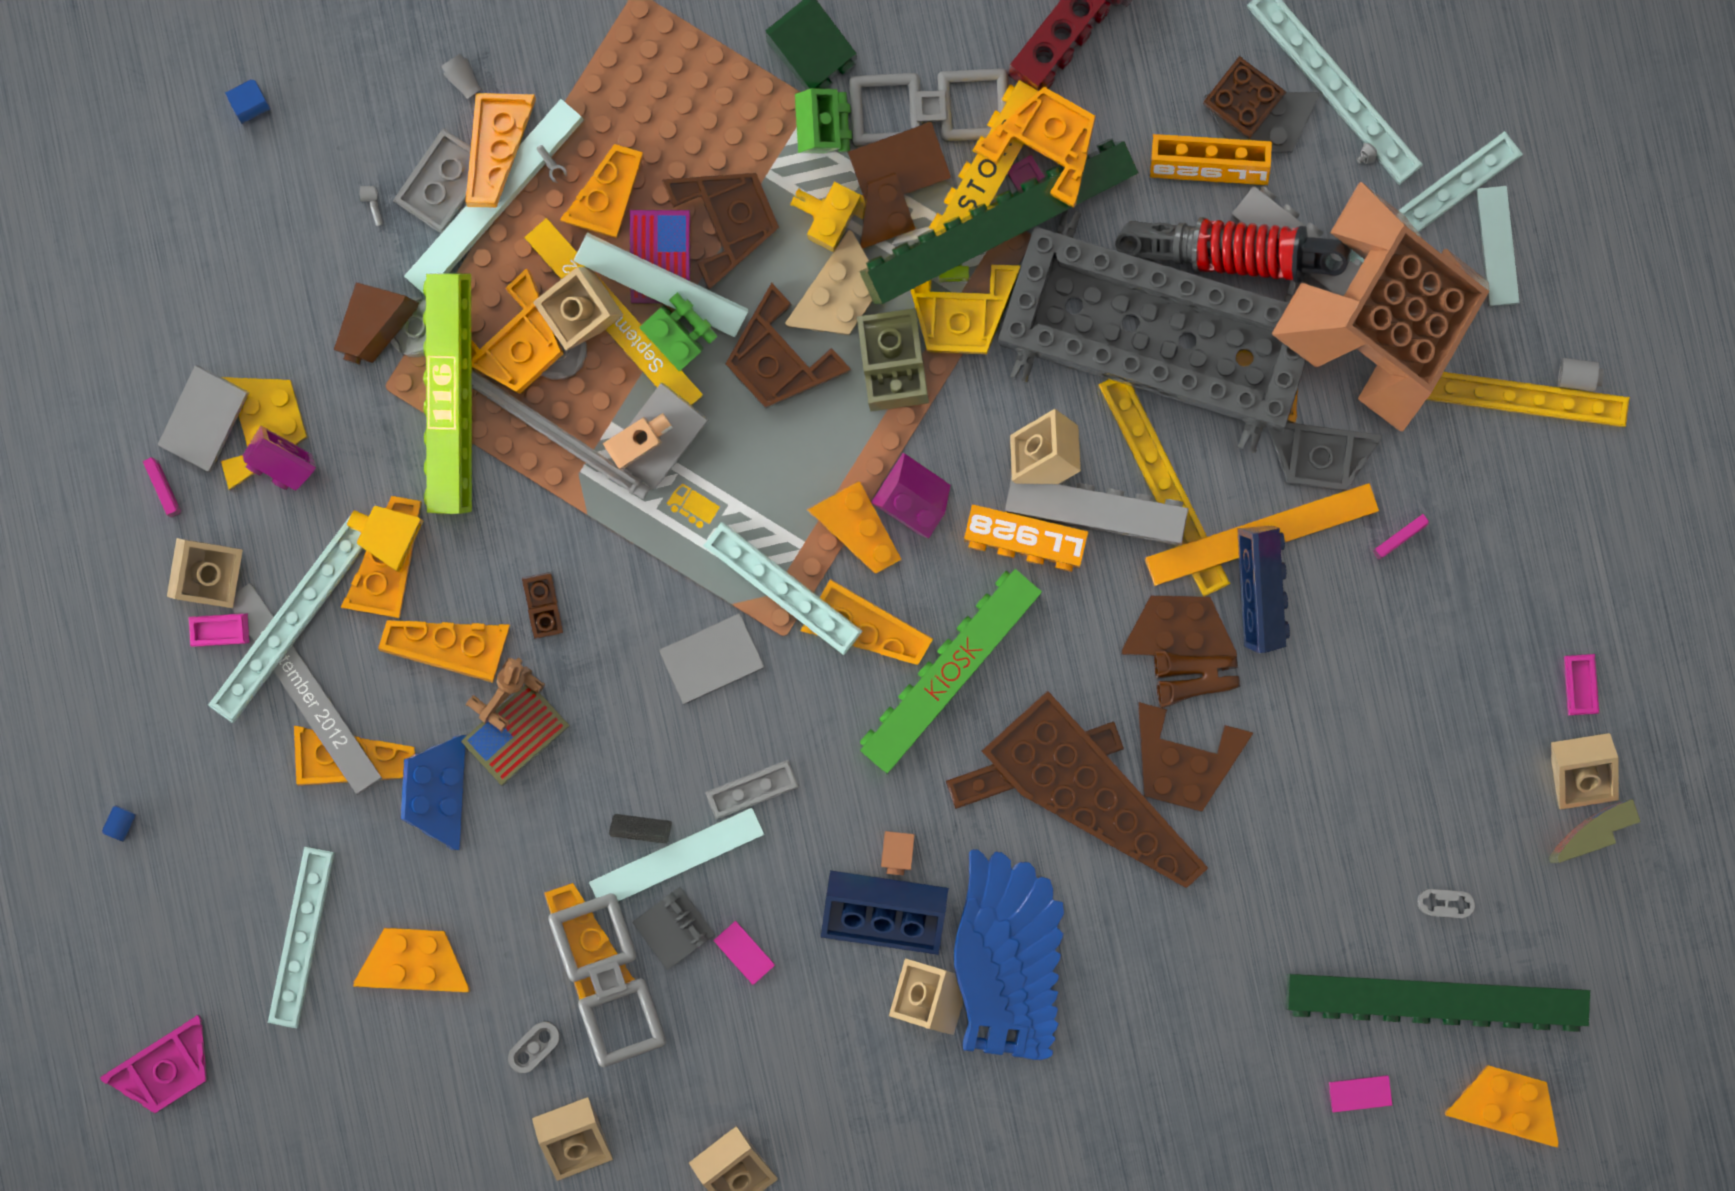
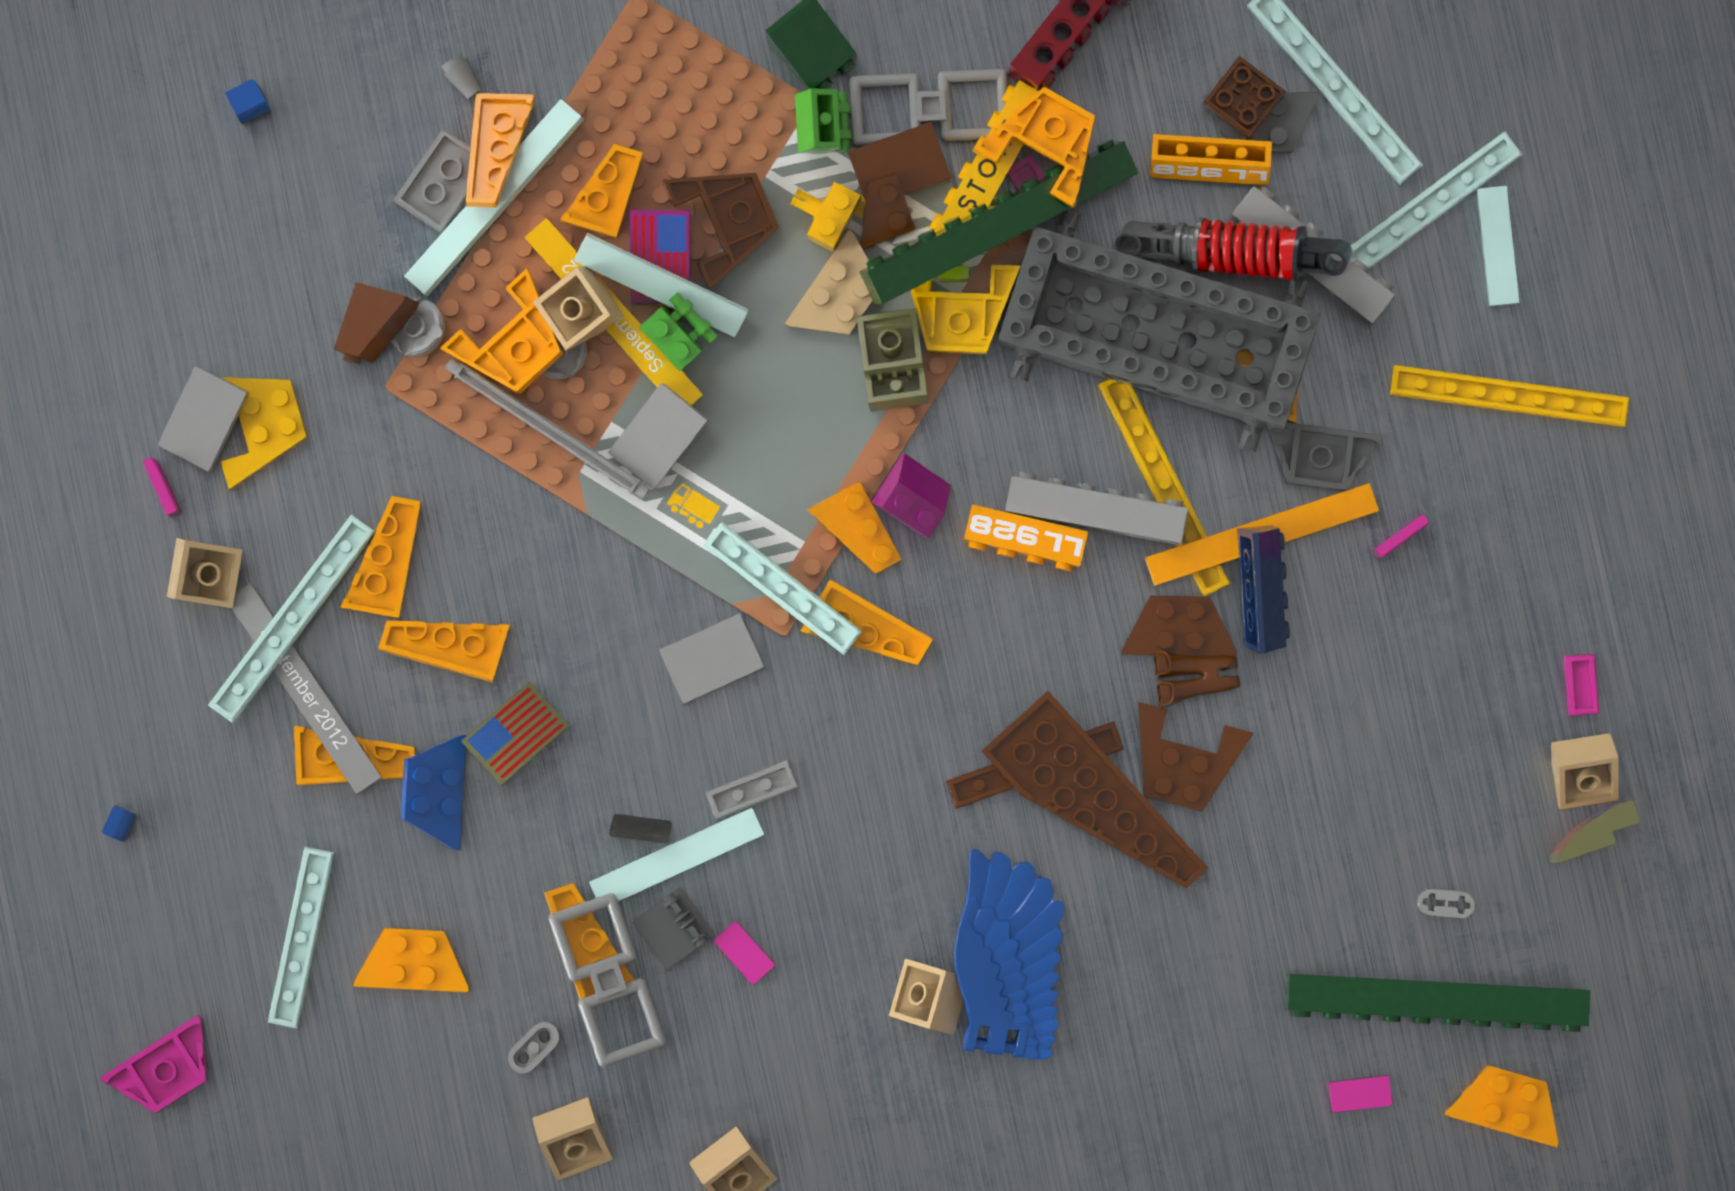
dark pink tile [189,613,249,647] -> none
magenta slope [243,425,316,491] -> none
yellow torso [347,506,424,572] -> none
light grey hand [360,186,383,226] -> none
lime brick [423,273,472,514] -> none
medium nougat axle [466,658,545,732] -> none
reddish brown slope [522,572,563,639] -> none
light grey hand [537,145,567,183] -> none
light nougat torso [603,413,673,469] -> none
reddish brown wing [725,282,852,409] -> none
dark blue slope [821,870,949,955] -> none
bright green brick [859,569,1042,774] -> none
nougat brick [881,831,915,875] -> none
tan slope [1010,409,1081,484] -> none
nougat slope [1272,182,1489,431] -> none
light grey rock [1357,143,1377,164] -> none
light grey brick [1558,357,1604,391] -> none

